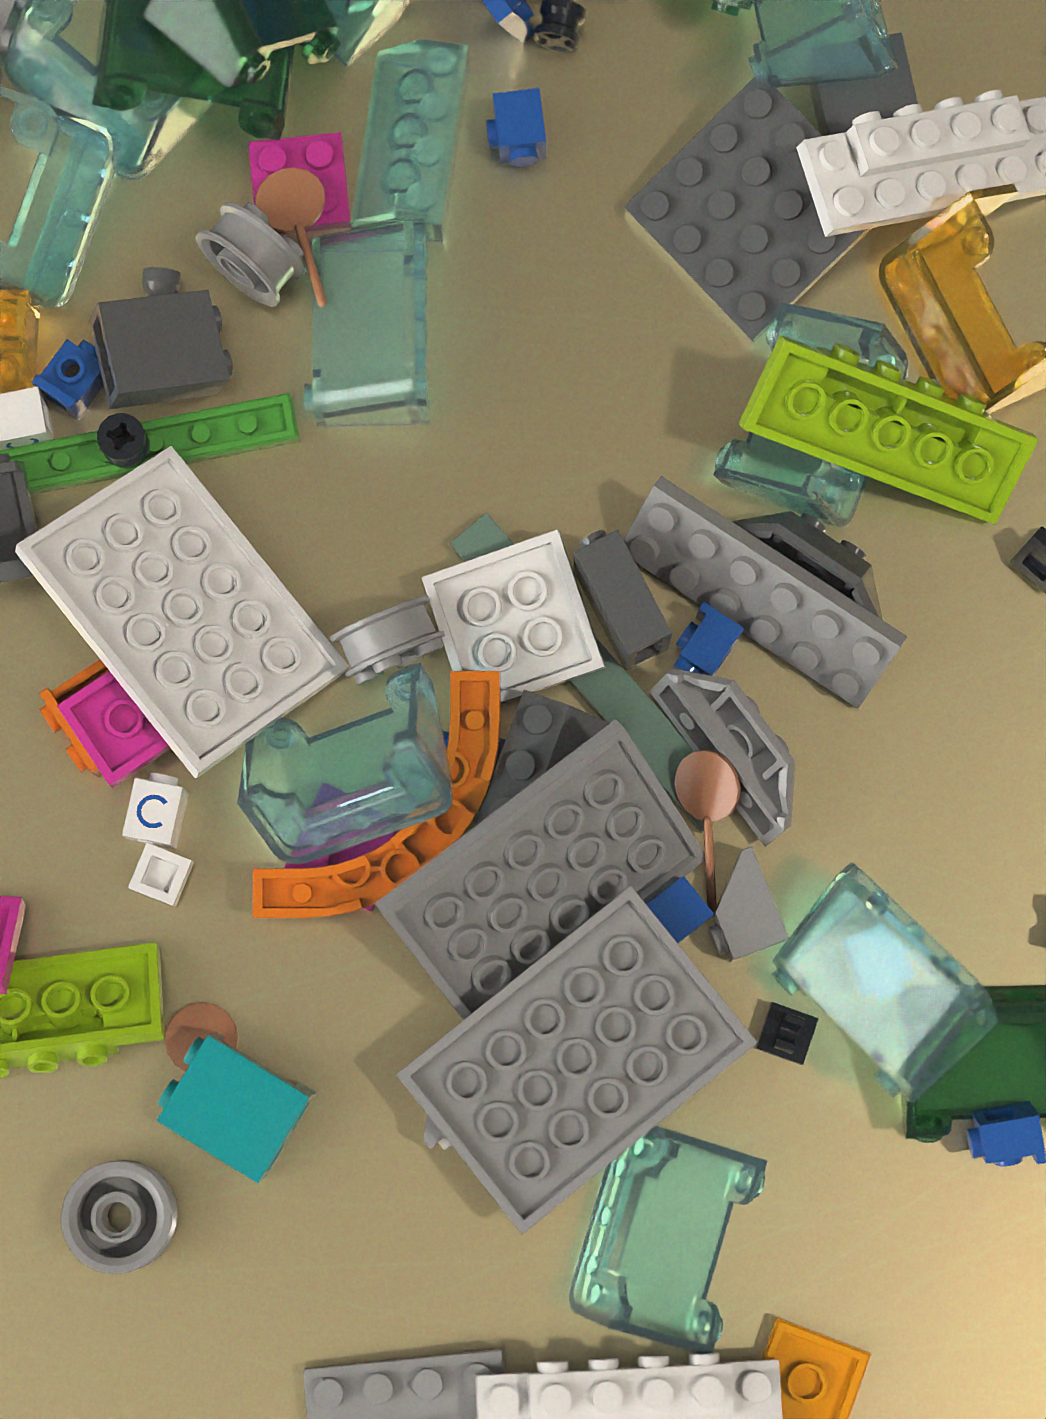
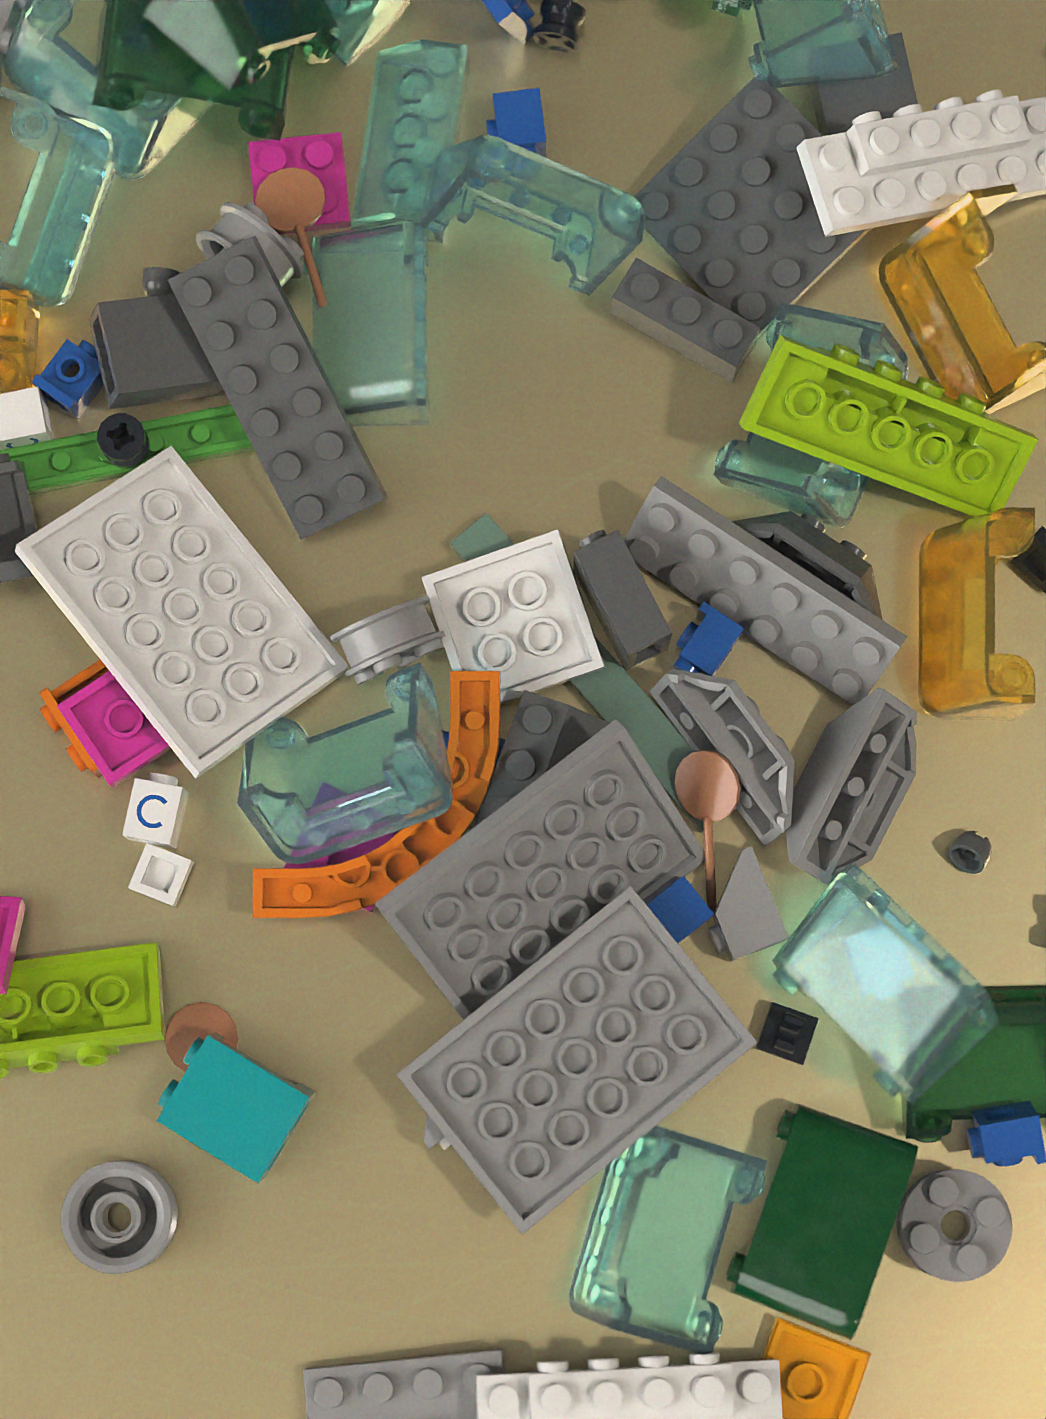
none -> dark grey plate [167,235,388,540]
none -> clear light blue windscreen [419,134,645,295]
none -> dark grey brick [611,258,760,383]
none -> dark green windscreen [725,1103,918,1340]
none -> light grey wedge [786,688,917,885]
none -> light grey wheel [896,1169,1012,1282]
none -> clear yellow windscreen [918,507,1035,721]
none -> dark grey hinge [948,830,992,874]

